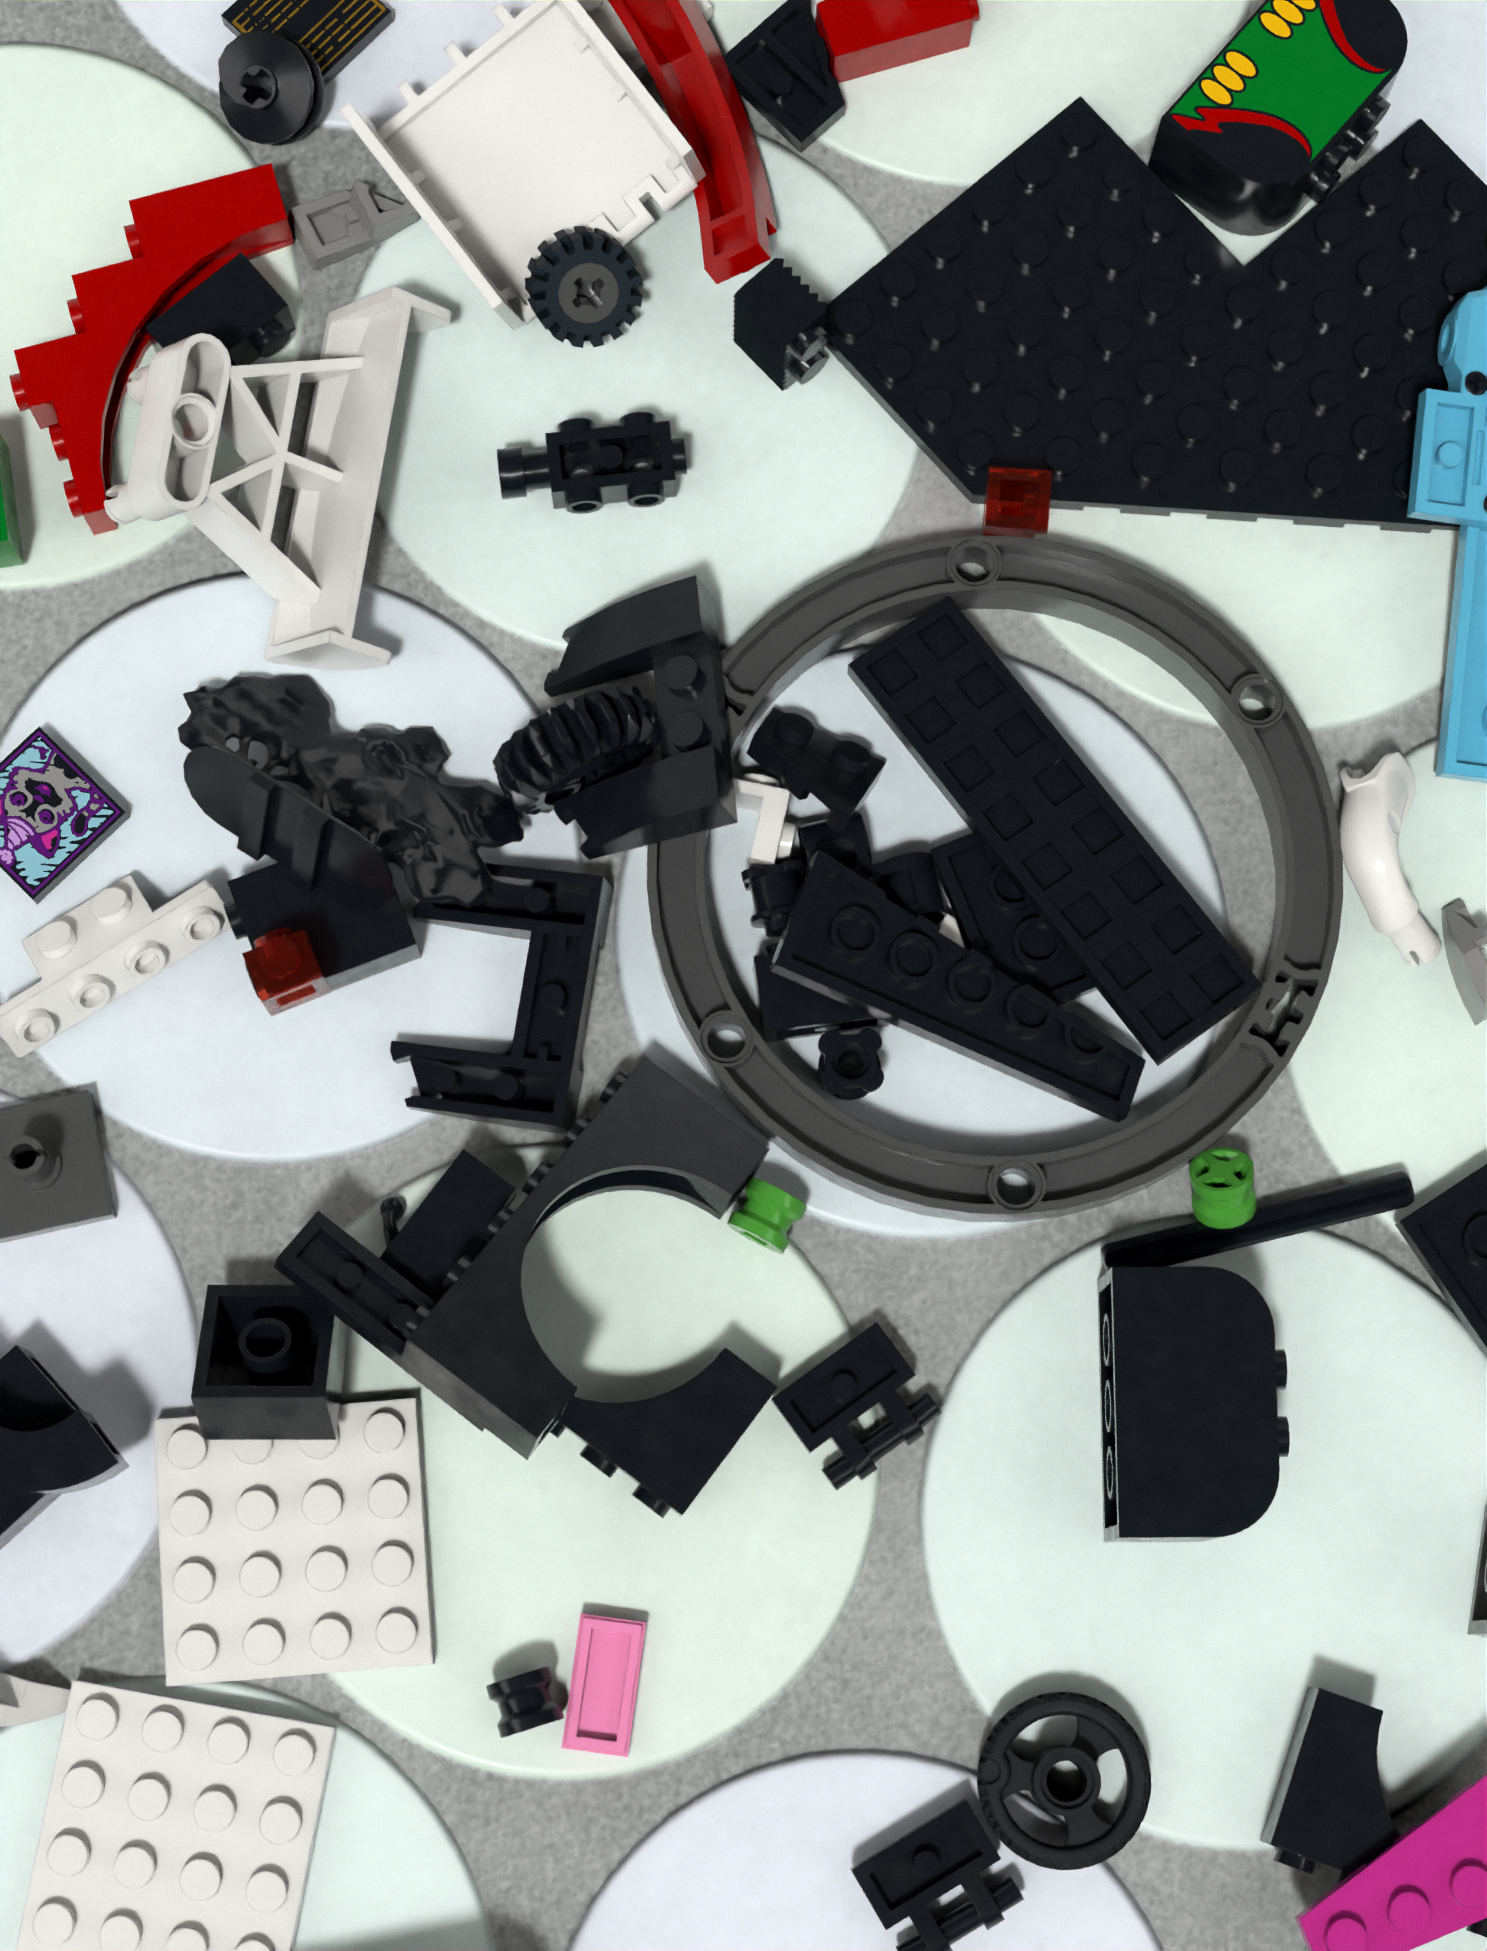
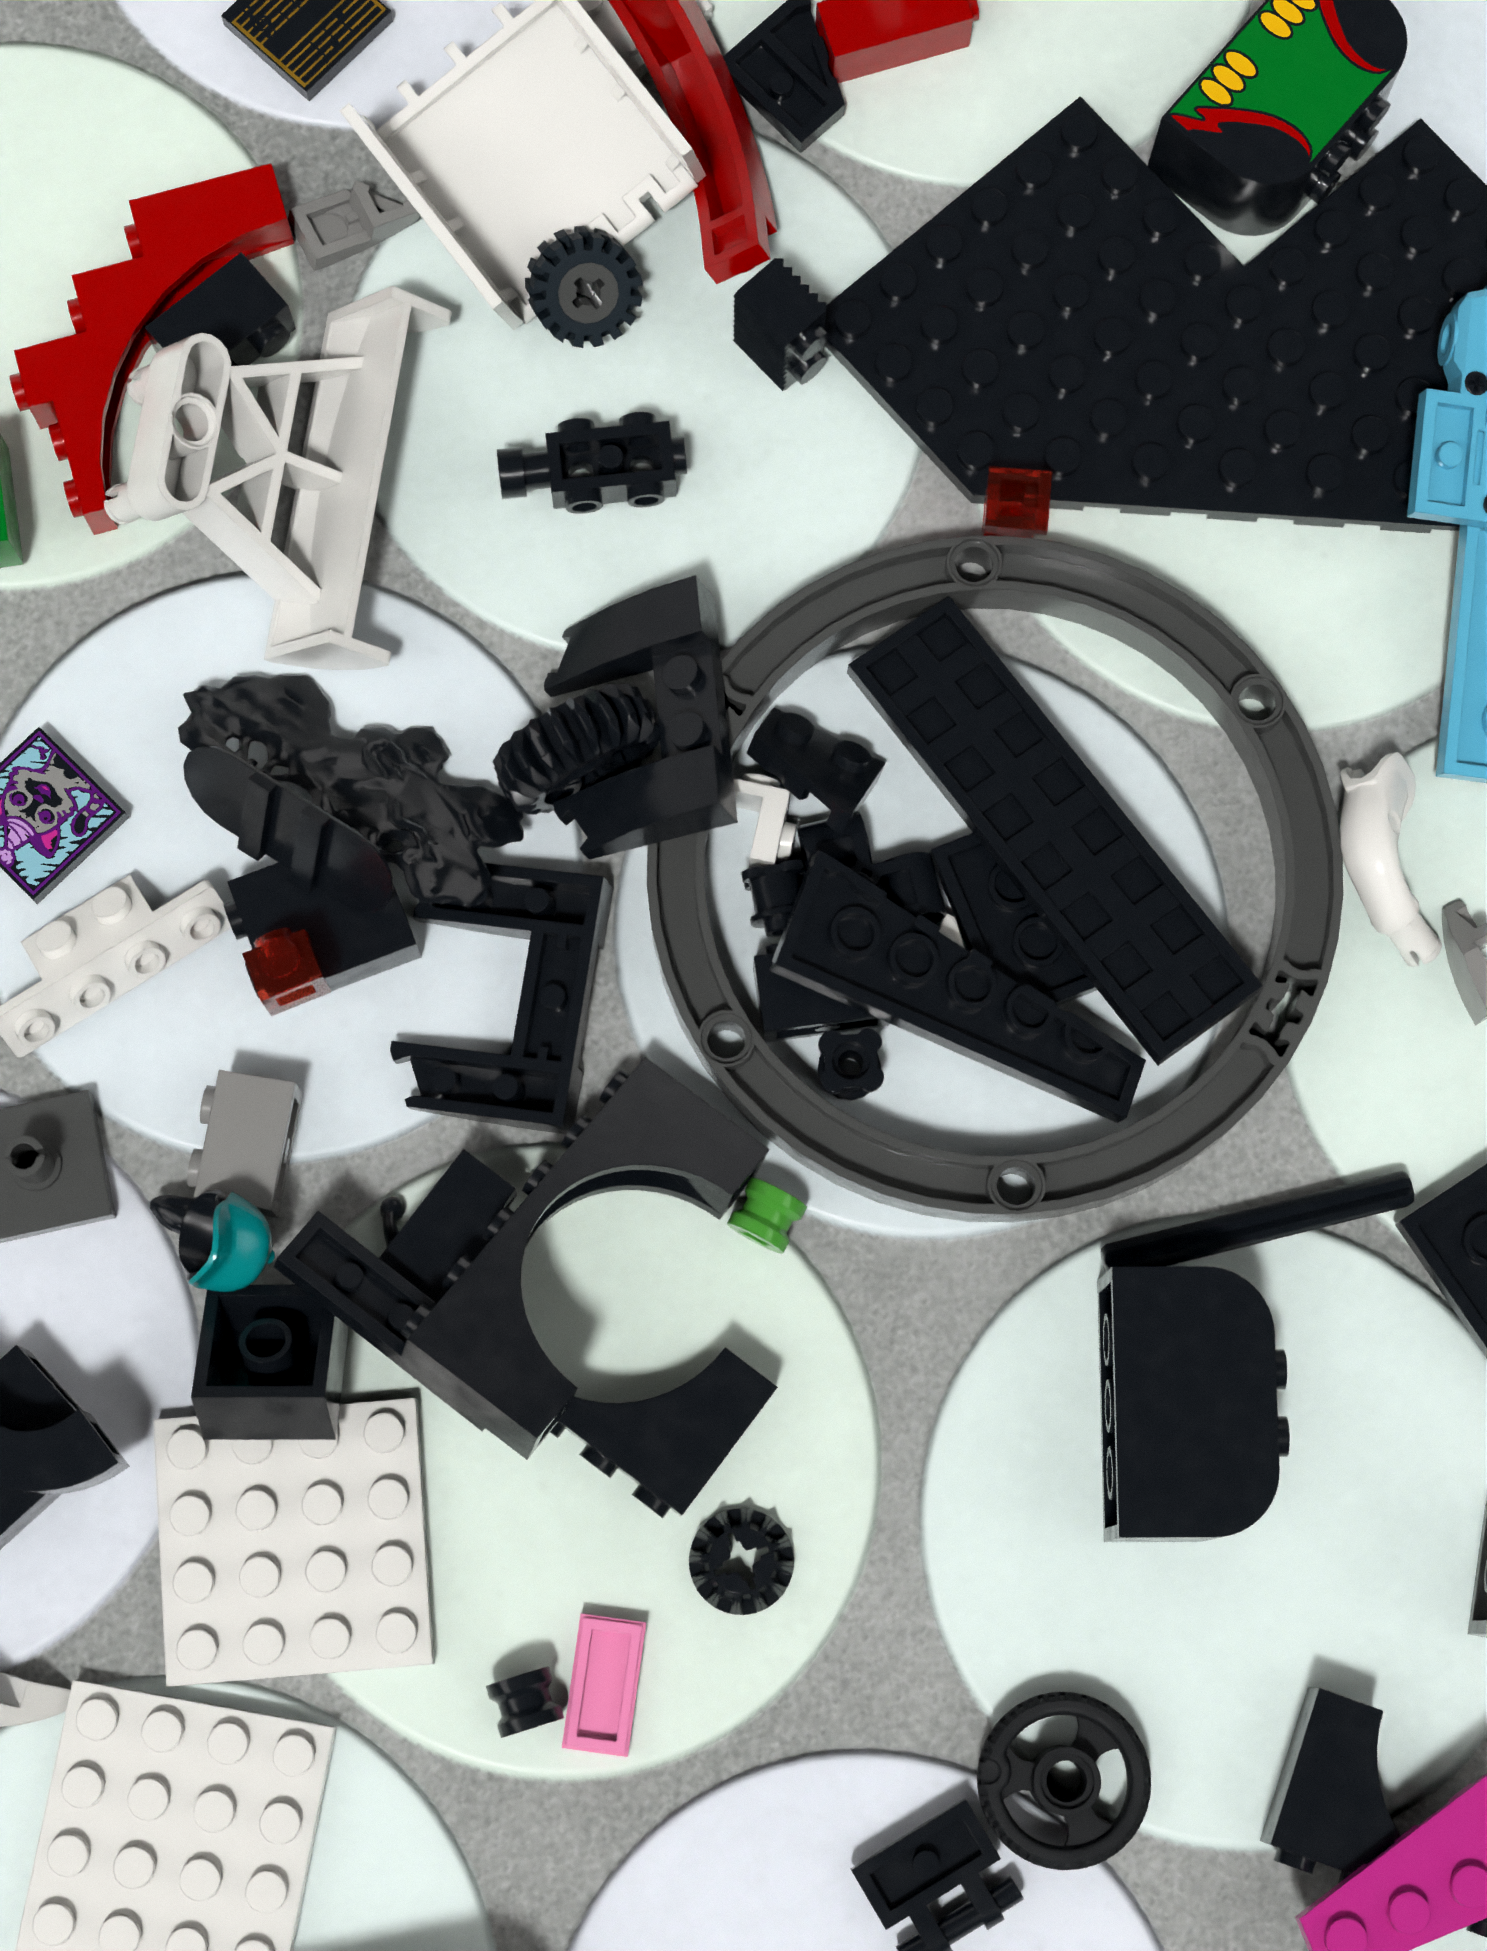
black piece [218,30,325,146] -> none
black plate [771,1322,942,1491] -> none
bright green wheel [1189,1147,1257,1229] -> none
none -> teal hair [149,1189,275,1292]
none -> light grey brick [187,1070,303,1218]
none -> black gear [689,1508,794,1615]

